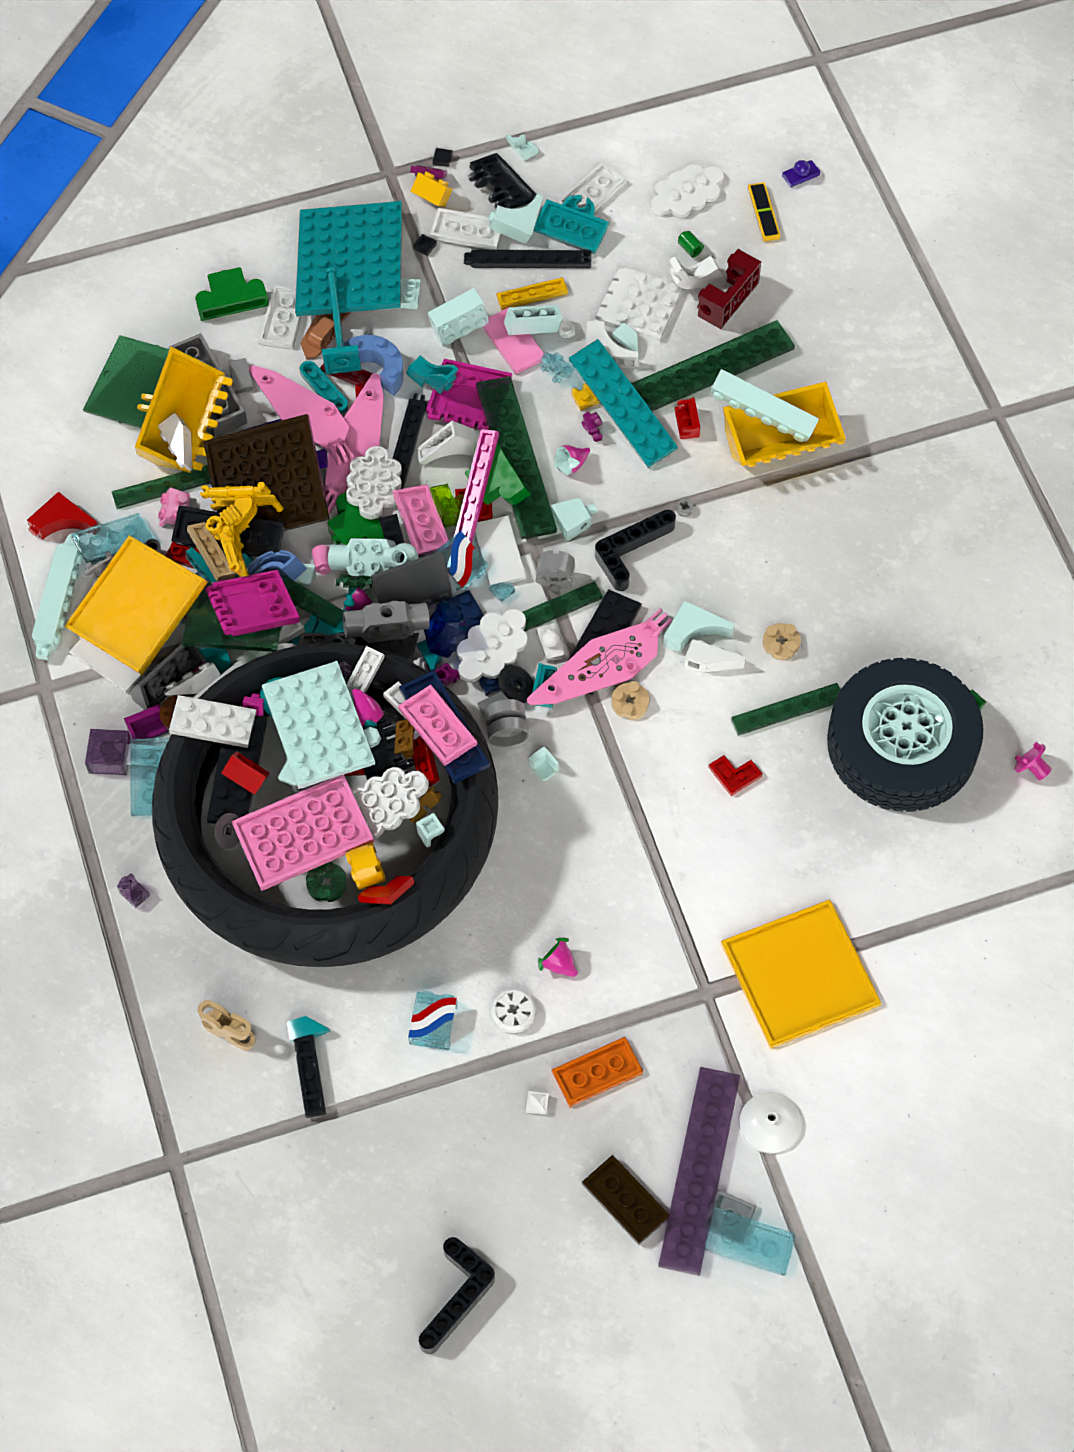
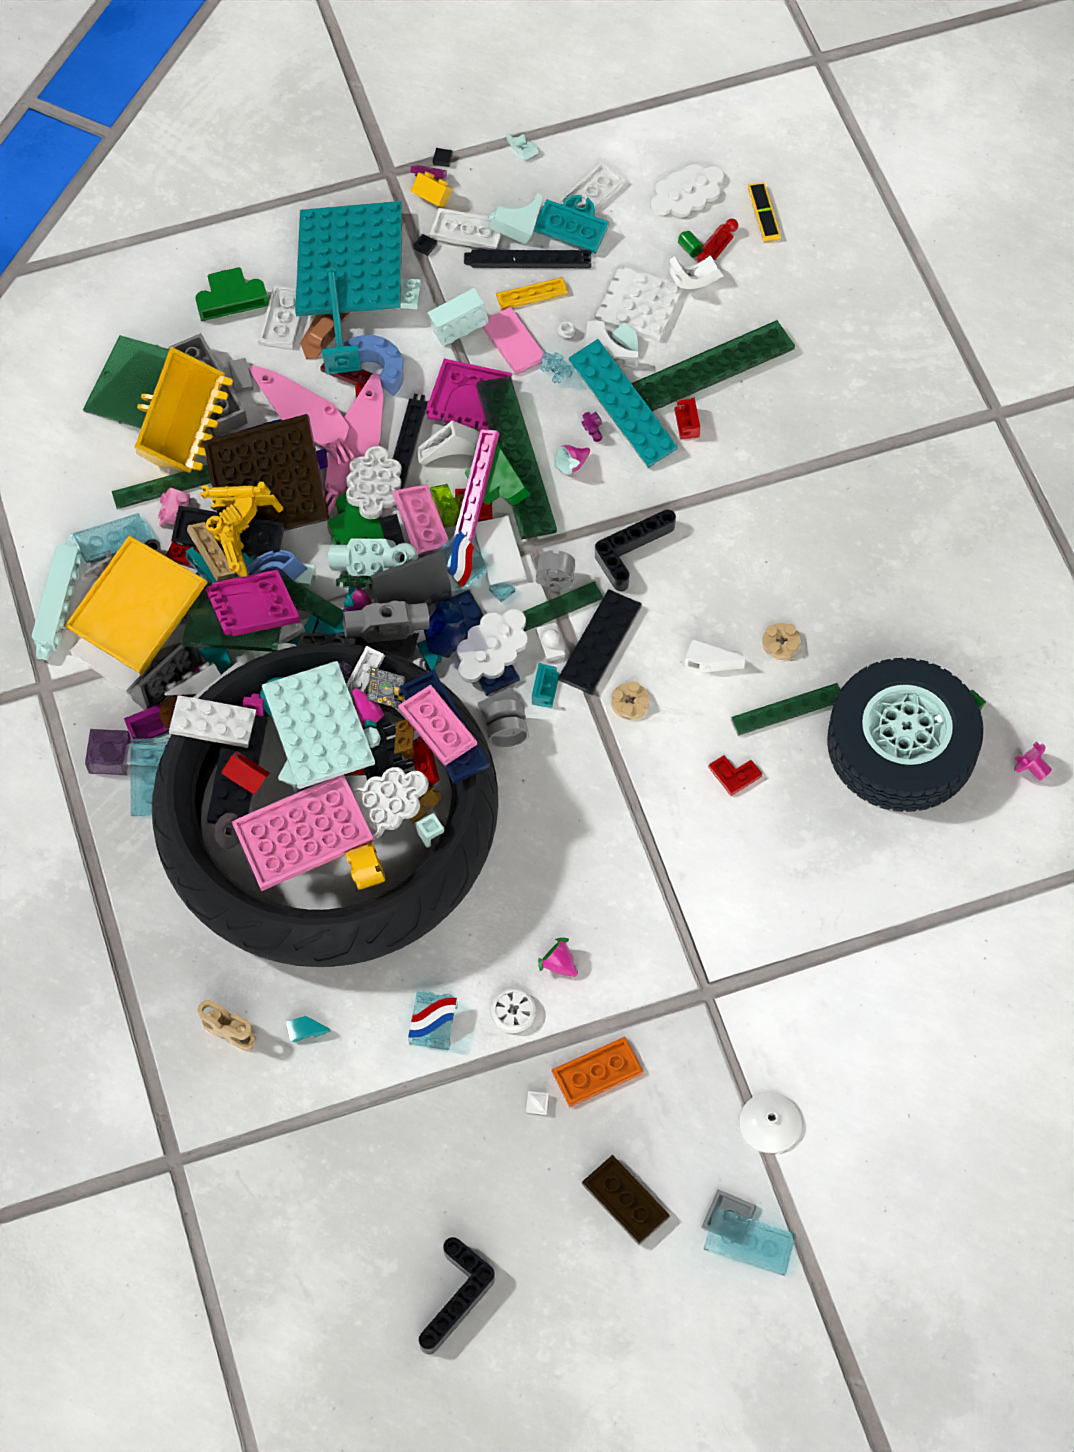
red arch [27,492,100,539] -> none
clear purple bracket [117,873,150,909] -> none
white slope [158,413,192,471] -> none
black plate [293,1035,326,1118] -> none
teal plate [299,361,348,414] -> none
clear green plate [306,861,347,902] -> none
bright pink brick [311,545,332,575] -> none
red tile [358,876,415,904] -> none
teal arch [406,355,458,395] -> none
magenta plate [435,663,460,686] -> none
black hinge [468,153,536,209] -> none
black wheel [498,665,534,703] -> none
light aqua brick [504,305,563,335] -> none
bright pink wing [527,608,673,705] -> none
light aqua panel [529,747,559,781] -> none
light aqua torso [551,498,597,541] -> none
yellow plate [571,383,600,411] -> none
clear purple plate [658,1067,741,1276] -> none
light aqua arch [663,601,735,652] -> none
light grey bush [676,499,693,517] -> none
dark red plate [697,249,762,329] -> none
light aqua brick [709,369,819,442] -> none
yellow tile [721,899,882,1049] -> none
yellow piece [723,381,846,467] -> none
dark purple tile [782,160,820,188] -> none
none -> sticker [367,667,405,708]
none -> red plate [697,218,739,263]

